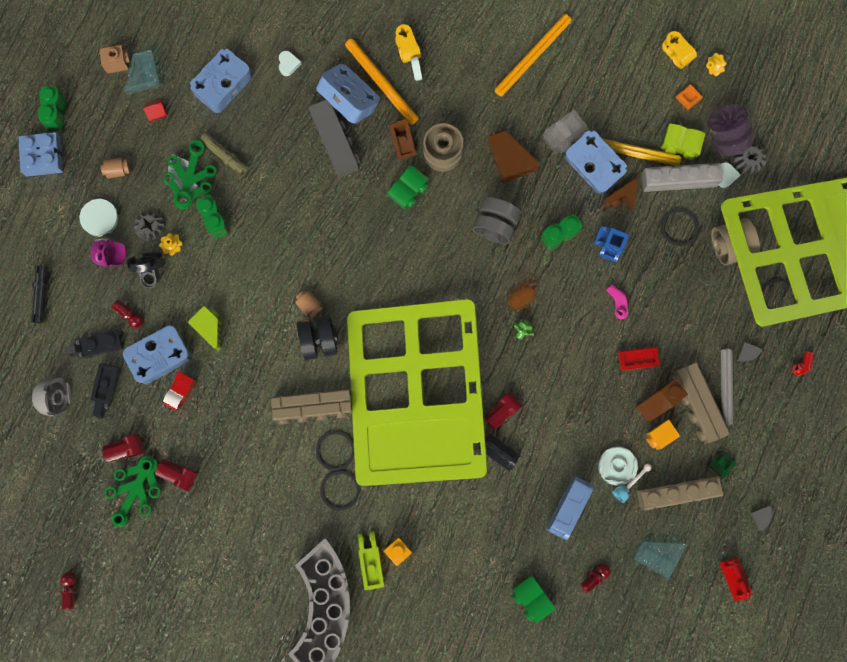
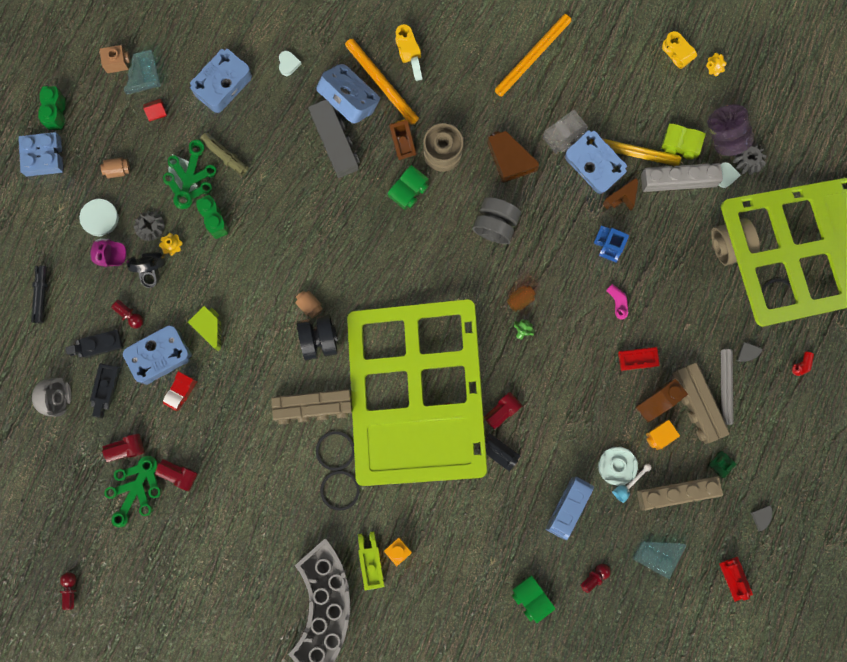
green brick [541,215,582,250] -> none
black piece [661,209,699,246] -> none
orange tile [676,84,703,110] -> none

